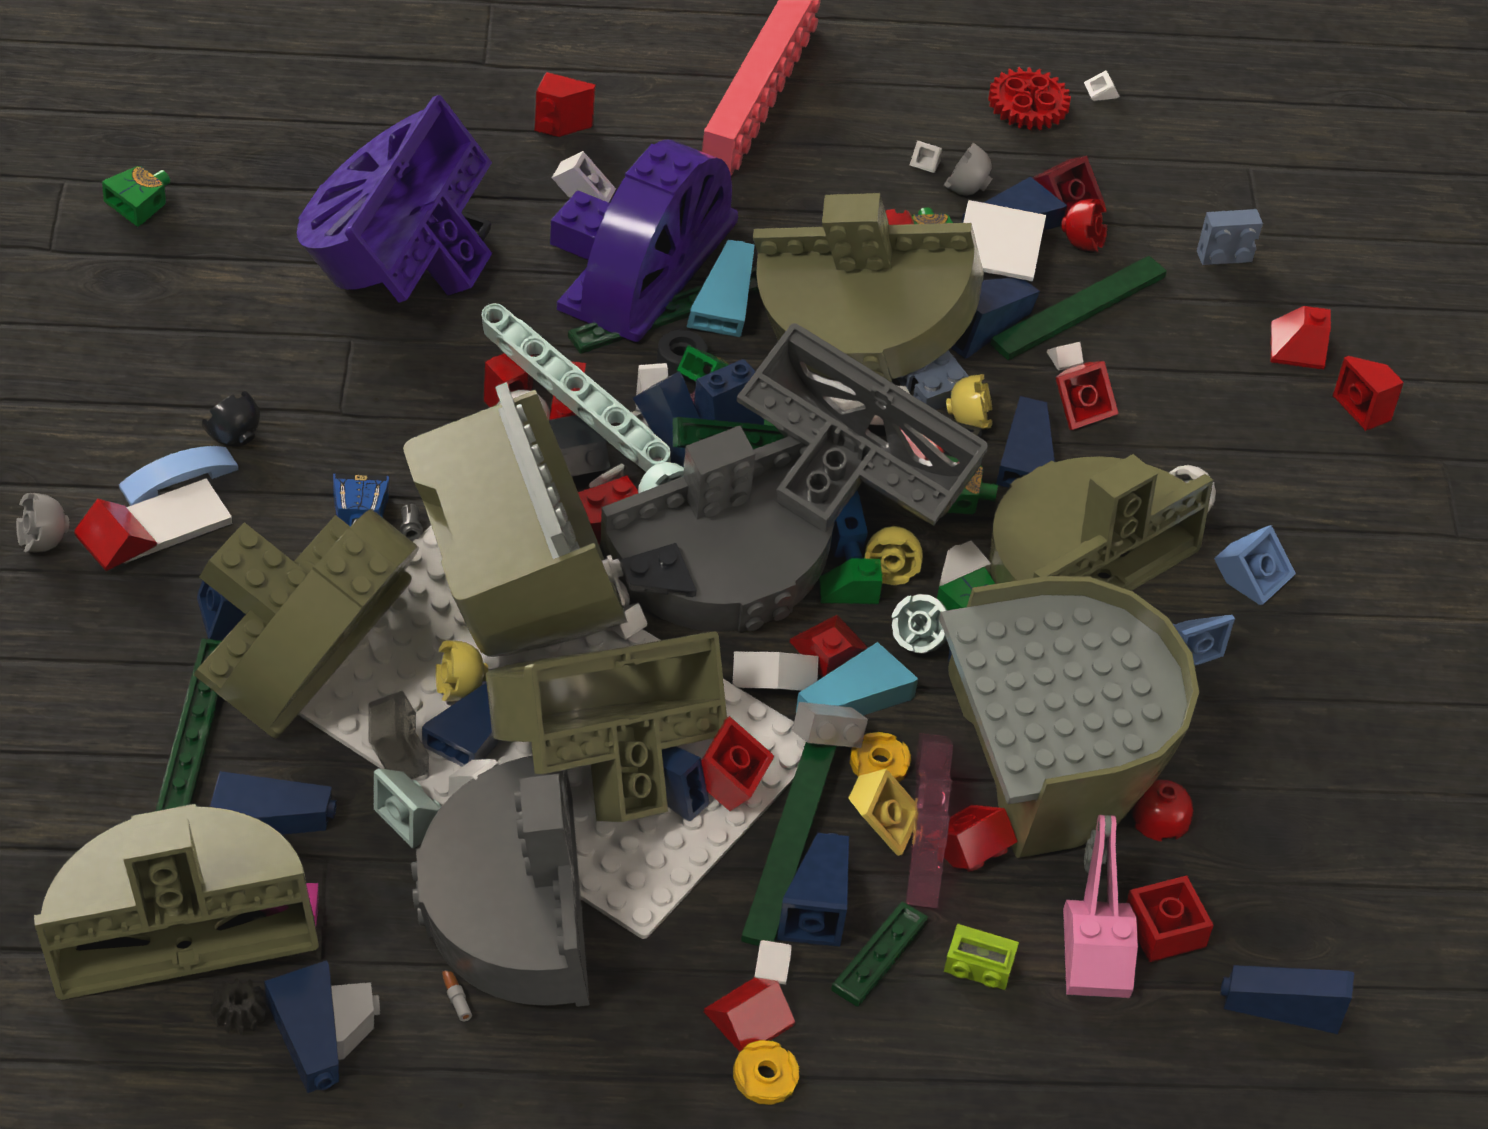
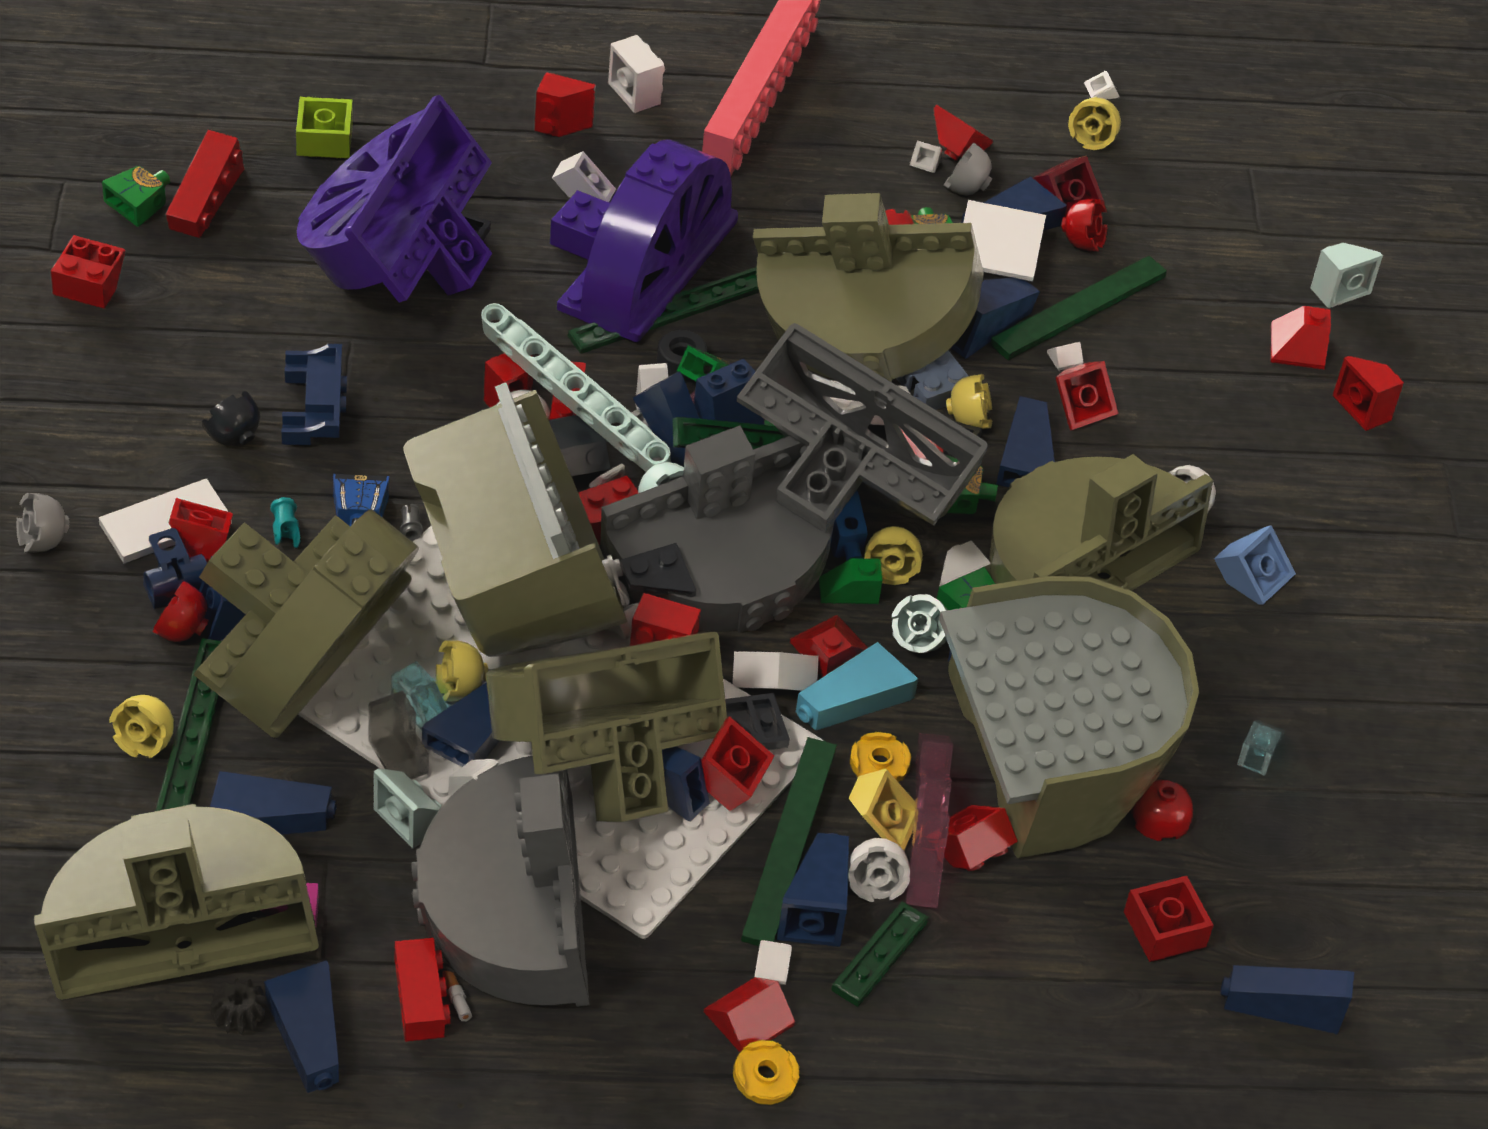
red slope [74,499,157,571] -> none
light blue slope [119,446,238,506] -> none
light grey slope [331,982,380,1060] -> none
medium azure slope [687,240,755,337] -> none
light grey brick [792,702,868,748] -> none
lime window [944,924,1019,990] -> none
red gear [988,67,1071,130] -> none
bright pink slope [1063,815,1138,998] -> none
medium blue slope [1173,614,1235,666] -> none
sand blue piece [1197,209,1263,265] -> none
none -> red slope [51,235,125,309]
none -> light yellow cylinder [109,695,174,758]
none -> dark blue piece [143,528,207,609]
none -> red cylinder [152,581,209,642]
none -> red wedge [166,130,244,238]
none -> red slope [168,498,233,563]
none -> teal piece [270,497,300,548]
none -> dark blue bracket [281,344,347,445]
none -> lime brick [296,97,353,158]
none -> clear light blue slope [391,661,447,730]
none -> red brick [394,938,450,1042]
none -> white brick [608,35,665,113]
none -> red brick [630,593,701,646]
none -> black wing [725,693,790,750]
none -> white cylinder [848,838,910,902]
none -> red slope [934,104,993,161]
none -> light yellow cylinder [1068,97,1121,150]
none -> clear light blue slope [1237,719,1285,776]
none -> light aqua slope [1310,243,1383,308]

